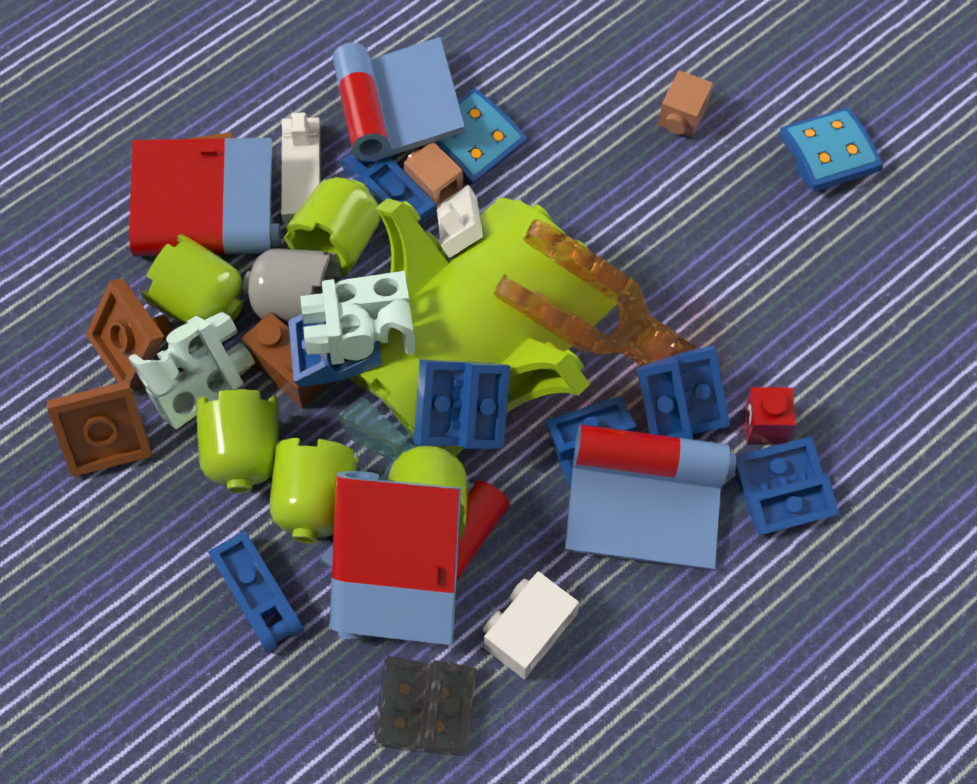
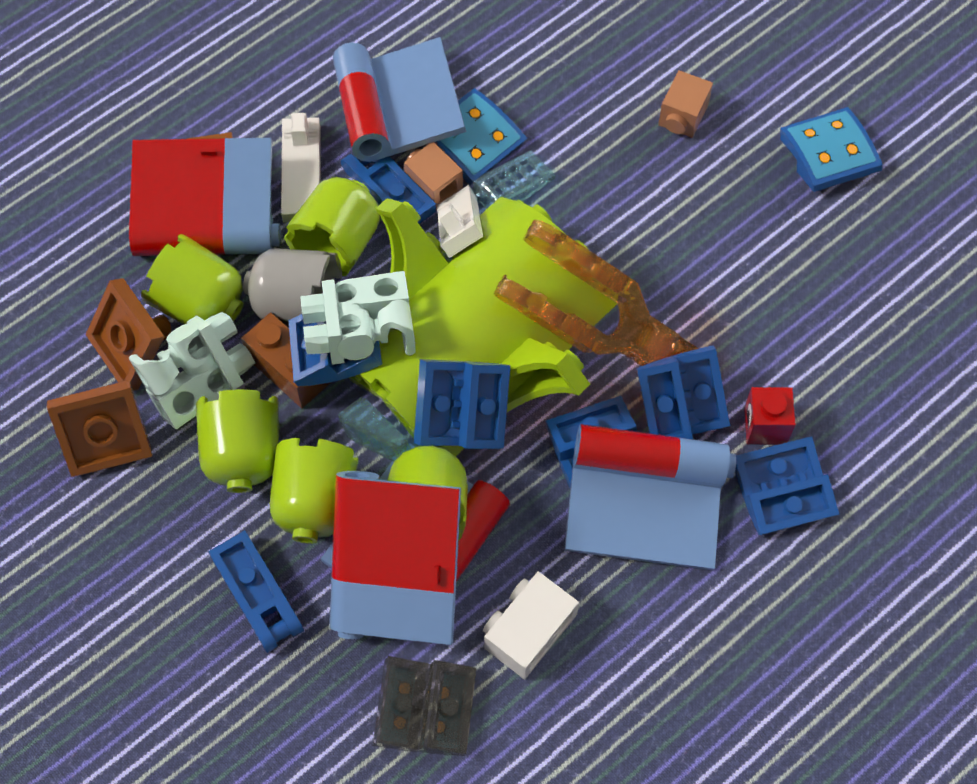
none -> clear light blue slope [473,151,555,209]

